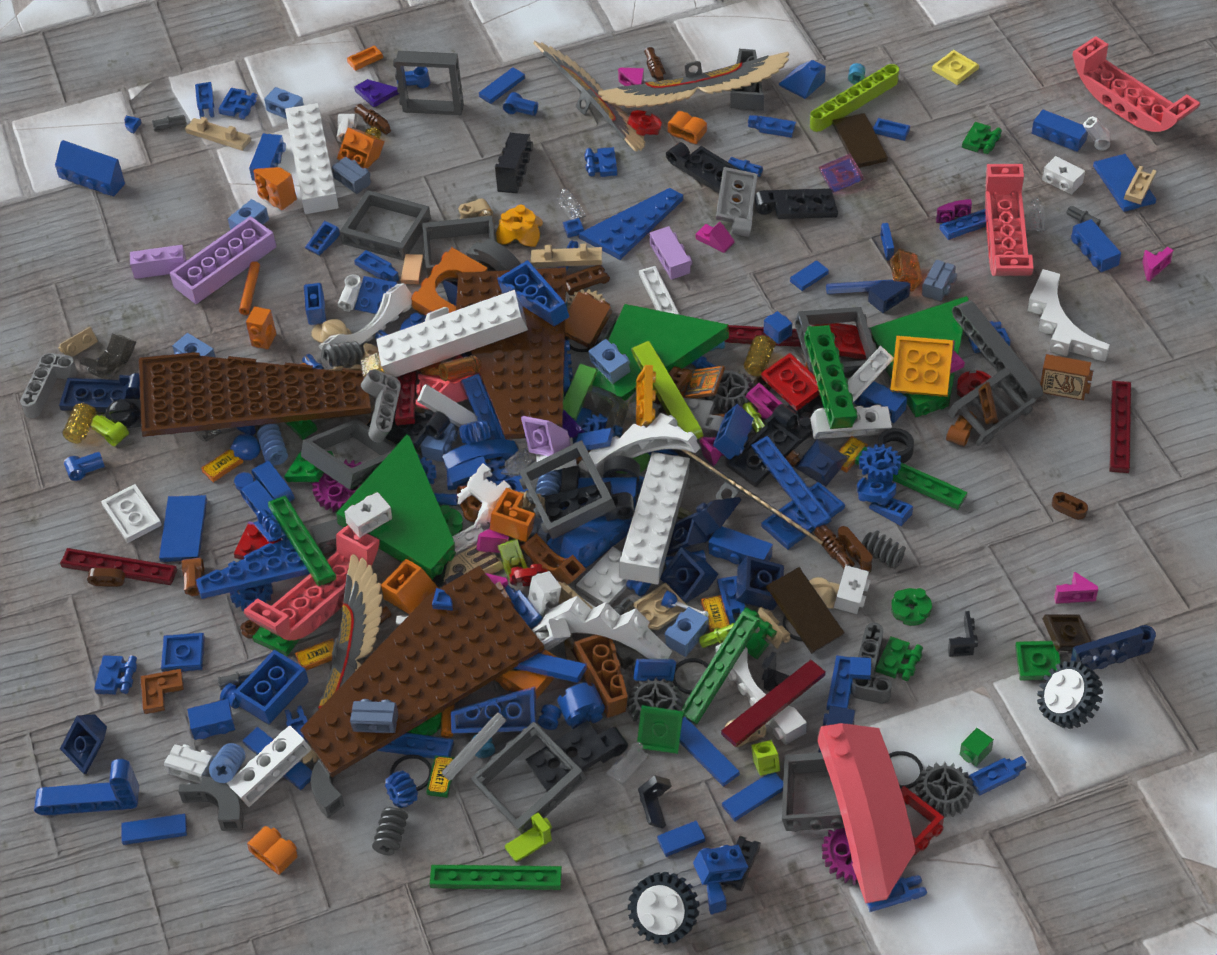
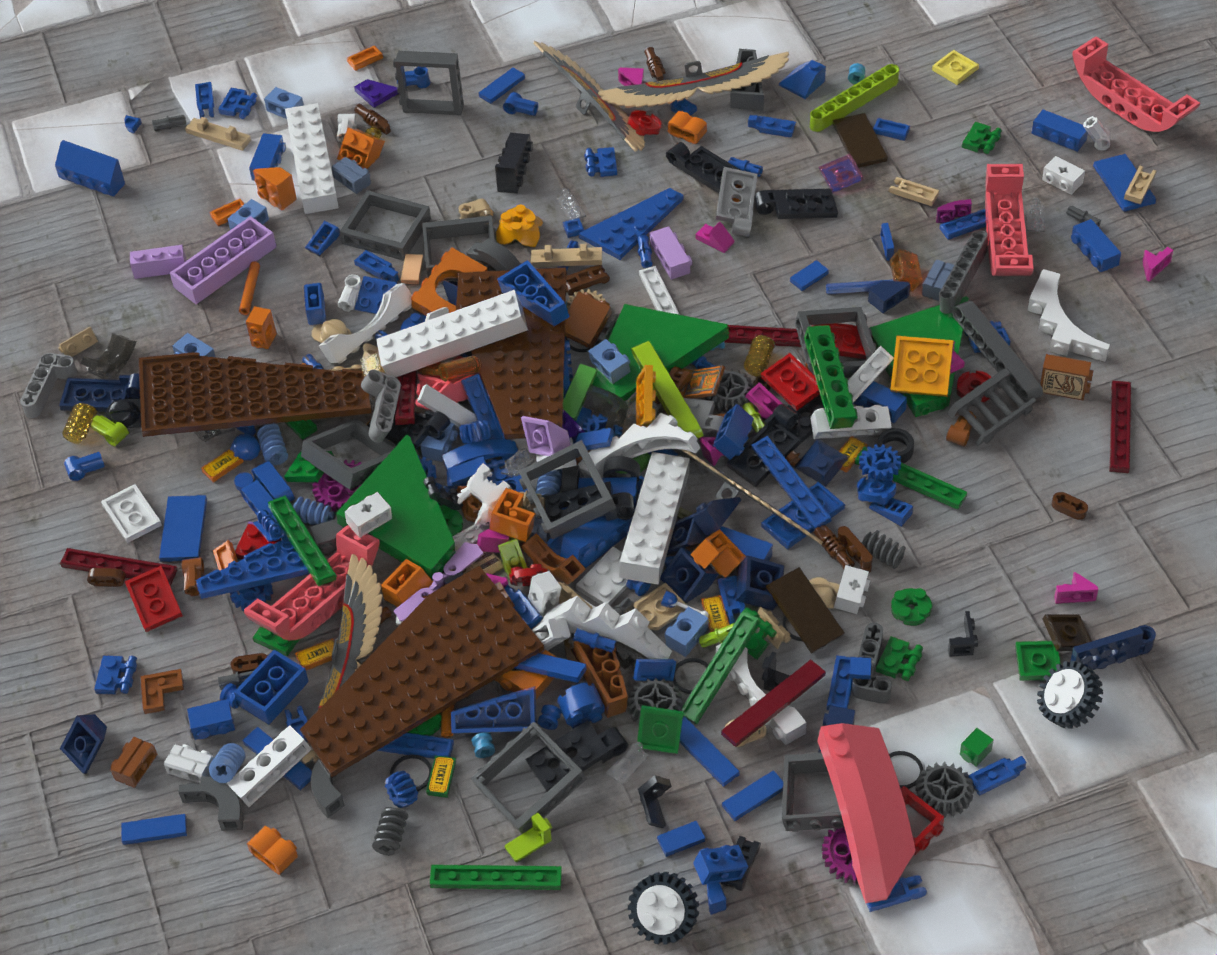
blue beam [34,759,139,815] -> none
blue tile [161,633,205,672] -> none
reddish brown plate [240,620,260,639] -> none
dark grey piece [321,341,363,367] -> none
sand blue brick [350,699,398,733] -> none
blue tile [432,588,453,611] -> none
light grey axle [442,713,506,781] -> none
lime brick [751,740,780,776] -> none
blue brick [764,311,792,344] -> none
reddish brown slope [978,382,999,424] -> none
none -> dark orange brick [111,737,158,788]
none -> red plate [125,566,183,632]
none -> orange tile [210,199,244,226]
none -> orange tile [213,540,238,570]
none -> reddish brown beam [231,653,267,674]
none -> medium blue piece [293,496,335,526]
none -> lavender piece [394,542,483,622]
none -> black plate [423,476,463,510]
none -> blue pin [573,628,616,653]
none -> blue pin [637,235,653,268]
none -> blue bracket [671,98,697,115]
none -> orange brick [690,529,746,578]
none -> tan hinge [889,177,939,206]
none -> dark grey beam [939,231,988,314]

